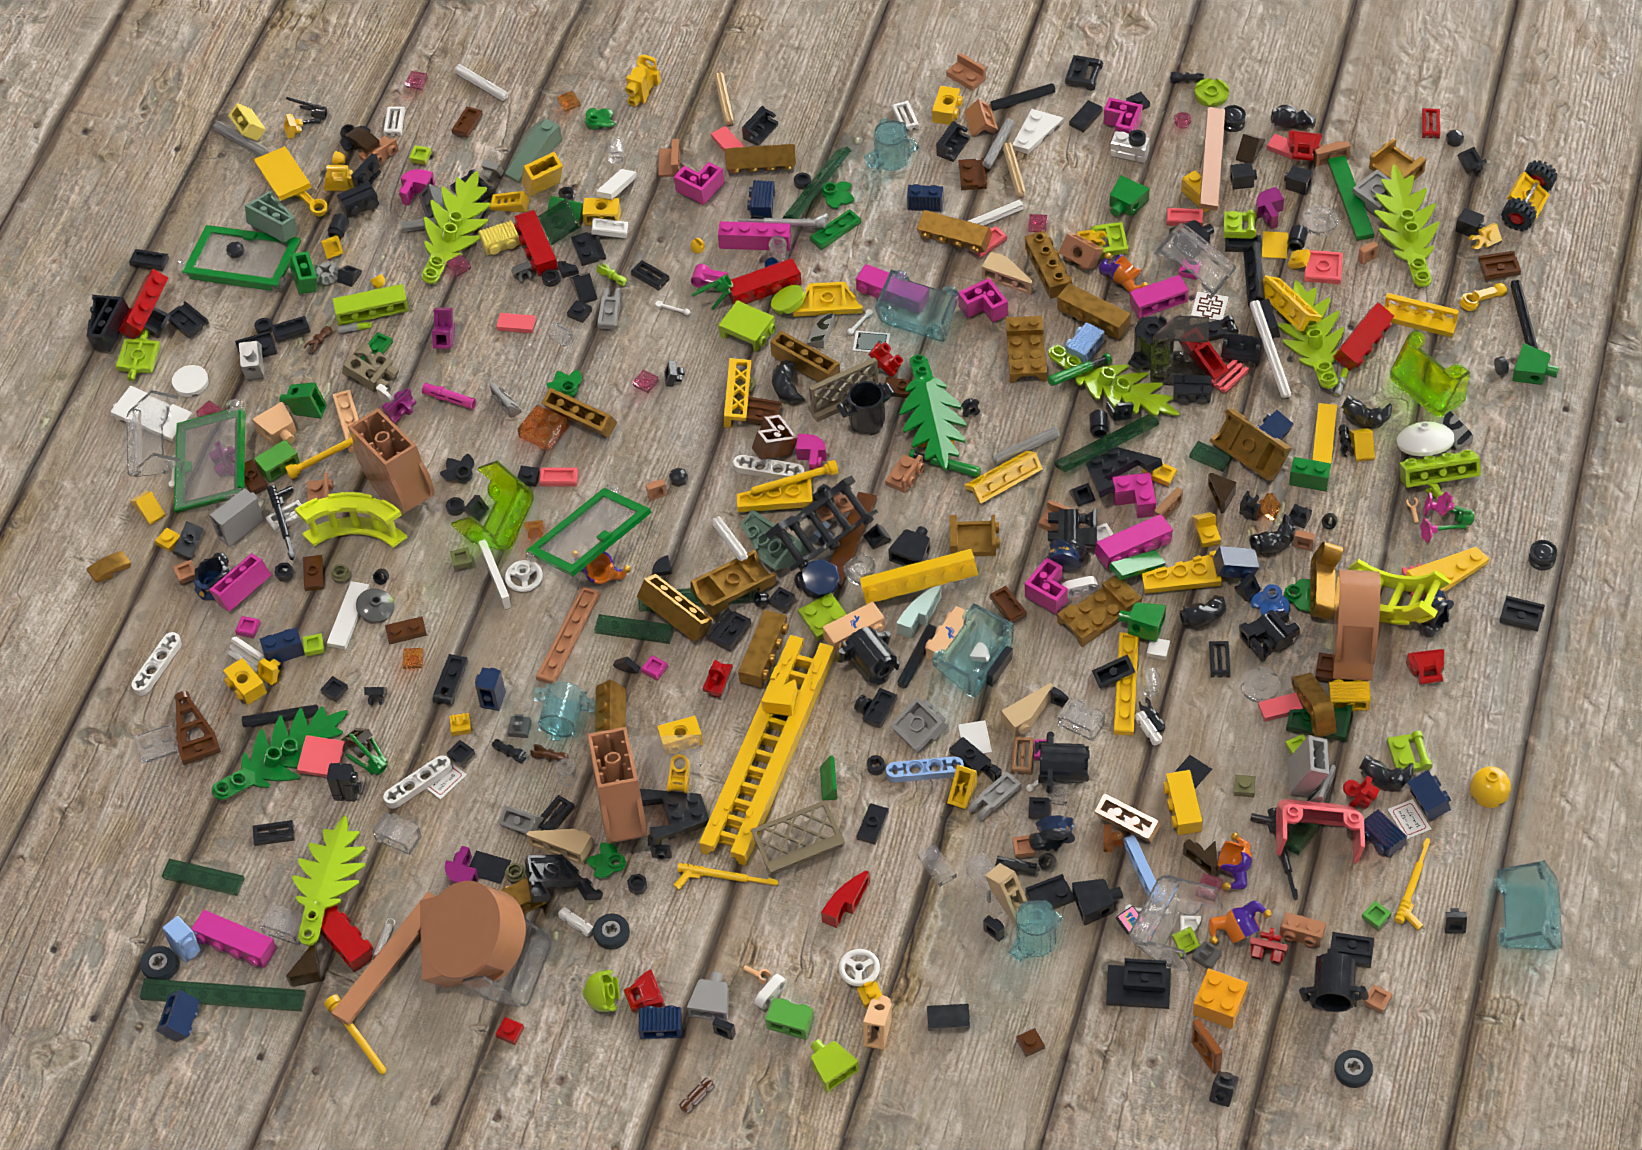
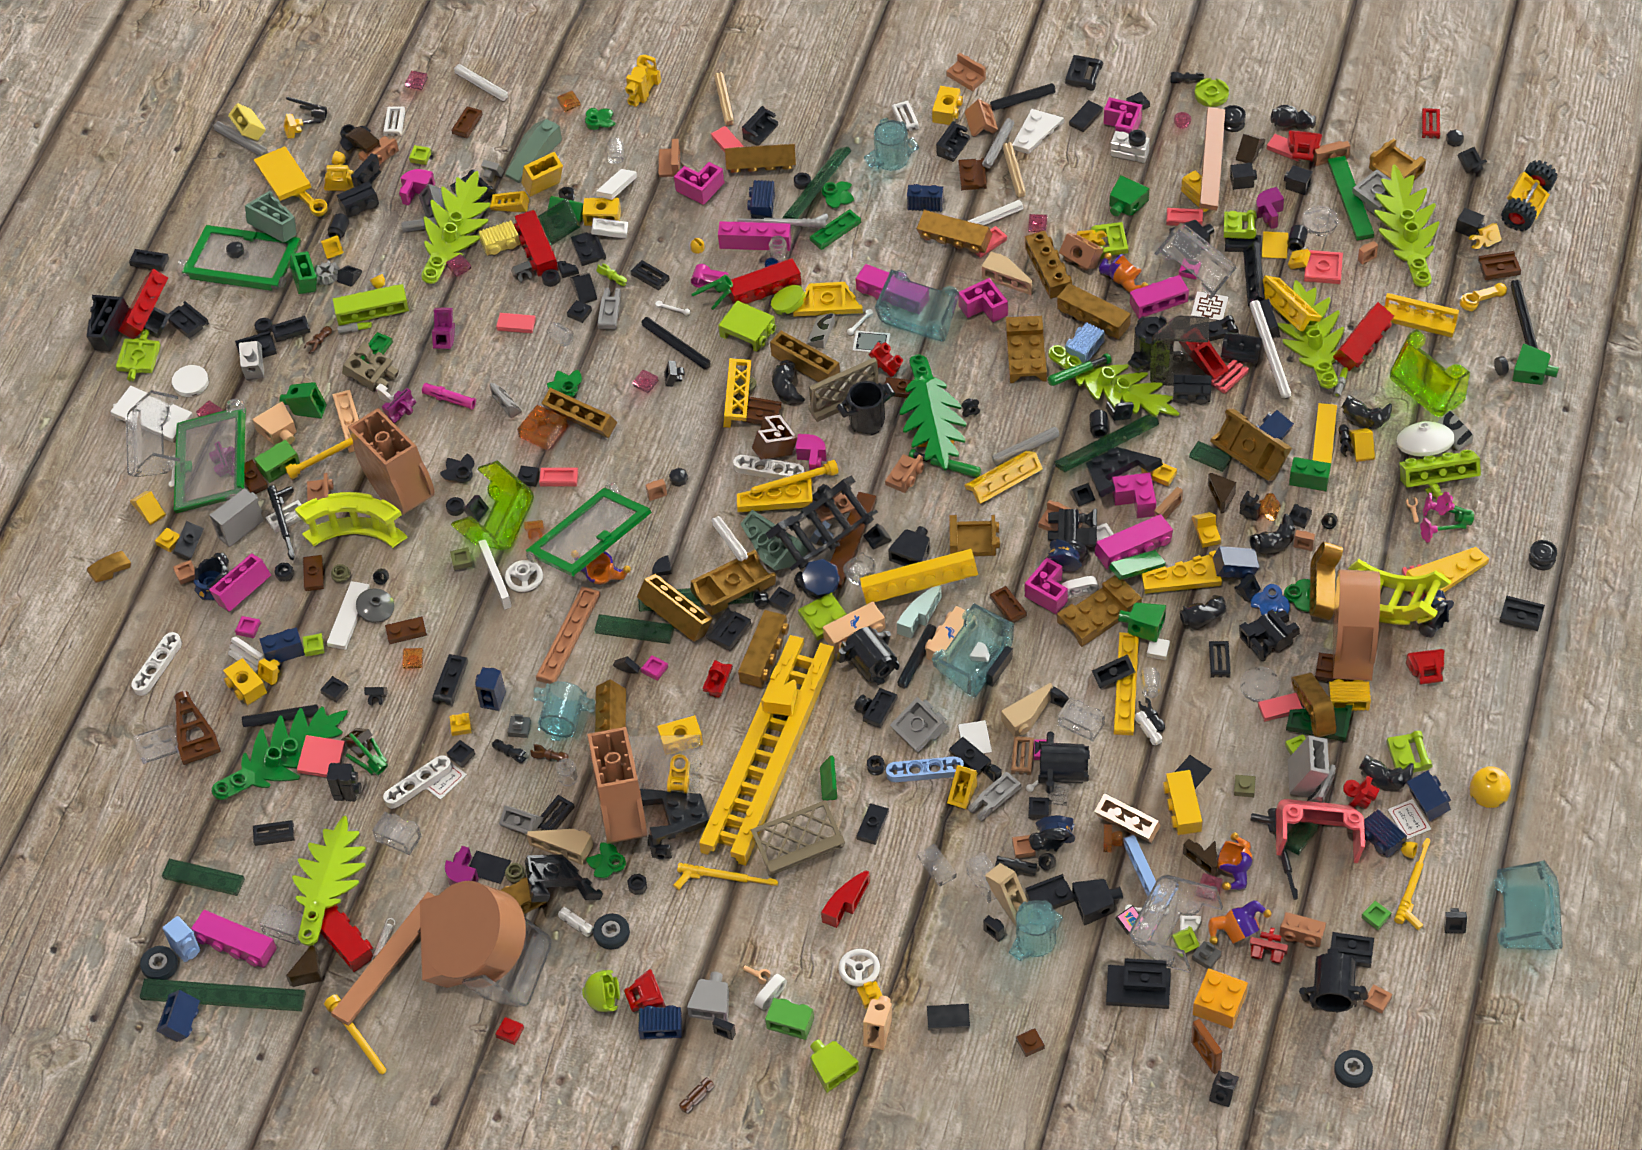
none -> black axle [641,317,711,369]
none -> yellow hinge [1401,841,1418,859]

